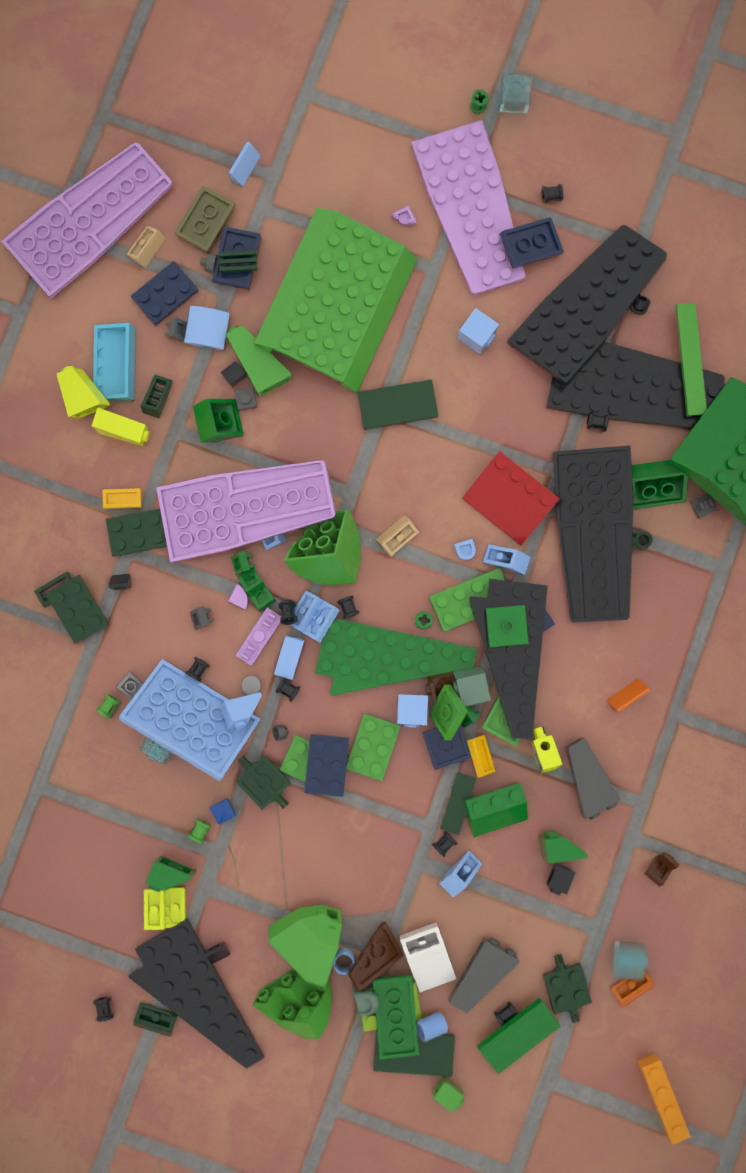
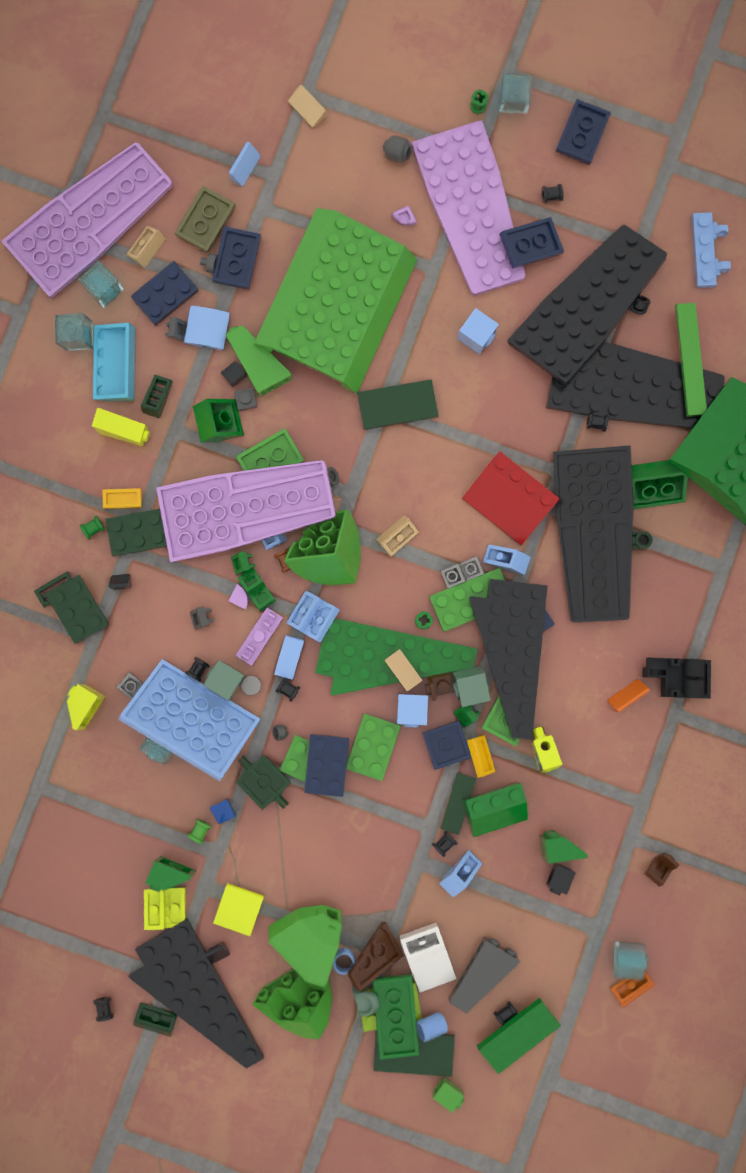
neon yellow slope [56,366,110,419] -> none
bright green bush [96,694,121,719] -> none
dark green tile [218,250,258,273] -> none
light blue slope [221,692,262,730] -> none
black bush [279,600,298,625] -> none
black bush [337,595,359,619] -> none
bright green plate [429,685,468,740] -> none
light blue tile [454,539,476,561] -> none
green plate [485,605,529,647] -> none
dark green plate [543,954,592,1023] -> none
dark grey slope [565,737,620,820] -> none
light orange brick [637,1054,691,1145] -> none
dark grey tile [690,494,717,519] -> none
none -> clear light blue head [55,313,93,351]
none -> neon yellow slope [67,684,106,731]
none -> clear light blue head [78,260,124,308]
none -> green bush [80,516,105,540]
none -> sand green head [204,660,246,700]
none -> neon yellow slope [213,883,264,936]
none -> bright green plate [236,428,304,471]
none -> dark orange bush [274,548,291,573]
none -> tan slope [288,85,326,128]
none -> dark grey tile [327,467,339,487]
none -> dark grey head [383,135,412,163]
none -> tan slope [384,649,422,692]
none -> light grey slope [441,556,485,589]
none -> dark blue plate [555,99,611,165]
none -> black plate [642,657,711,699]
none -> light blue hinge [691,212,731,288]

